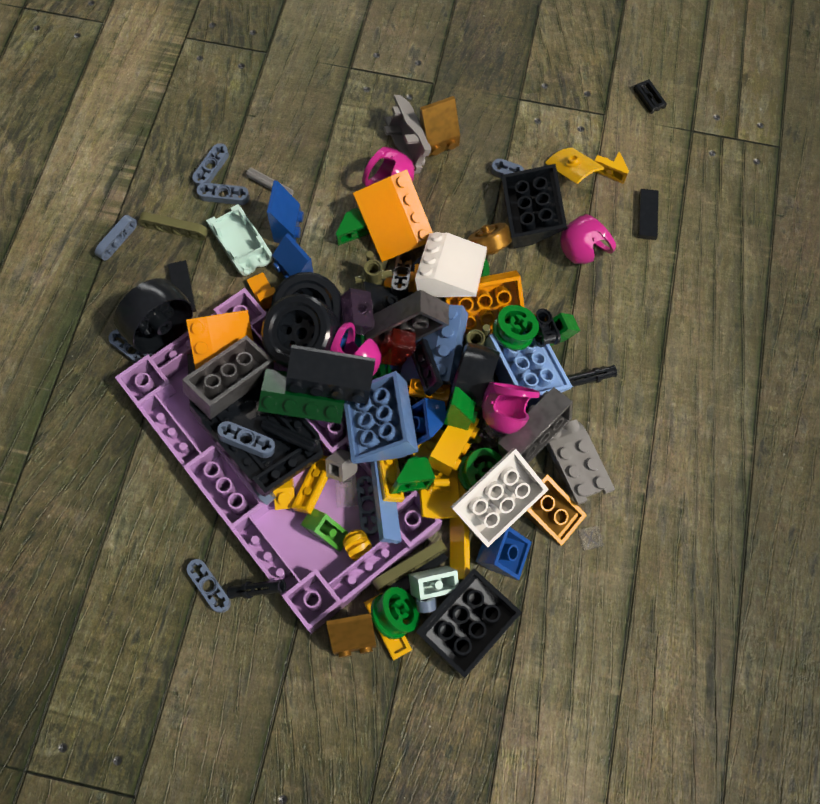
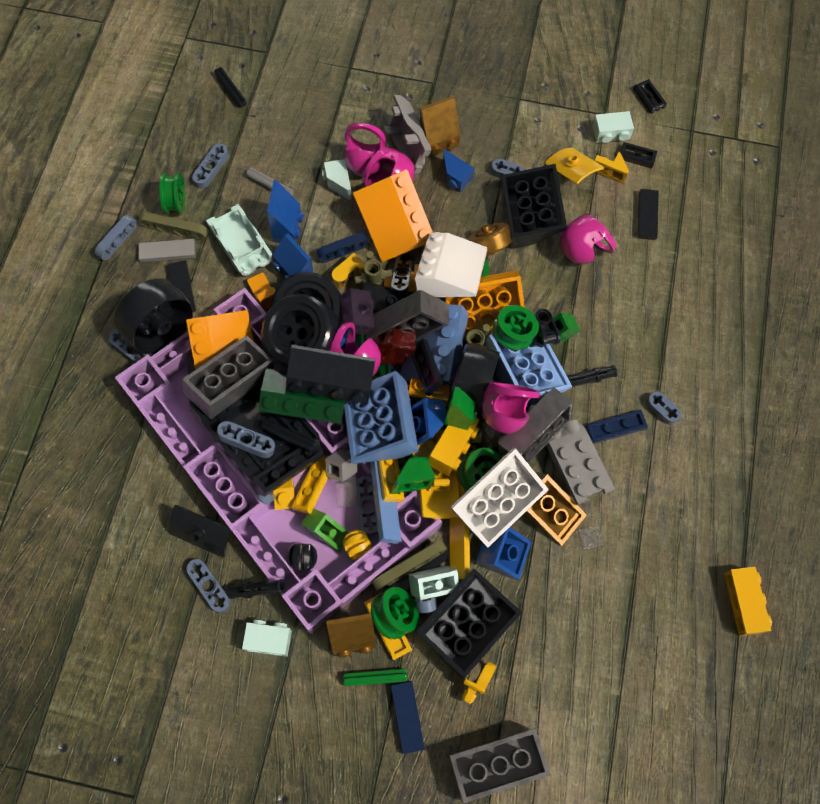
sand blue beam [197,183,250,205] -> none
green slope [336,208,369,246] -> none
none -> light grey tile [139,239,196,262]
none -> green wheel [159,173,186,214]
none -> black shield [169,505,231,558]
none -> black axle [214,67,247,108]
none -> light aqua brick [242,620,292,657]
none -> black piece [286,543,318,570]
none -> dark blue beam [316,232,369,263]
none -> light aqua slope [322,159,352,200]
none -> yellow leg [332,253,365,289]
none -> green axle [343,668,407,686]
none -> dark pink piece [344,123,386,176]
none -> dark blue tile [391,681,425,754]
none -> blue slope [443,150,474,192]
none -> flat silver brick [448,728,551,804]
none -> yellow piece [462,661,497,704]
none -> dark blue tile [585,410,648,444]
none -> light aqua brick [592,111,634,143]
none -> black tile [620,142,658,169]
none -> sand blue beam [647,392,681,425]
none -> yellow brick [724,567,772,636]

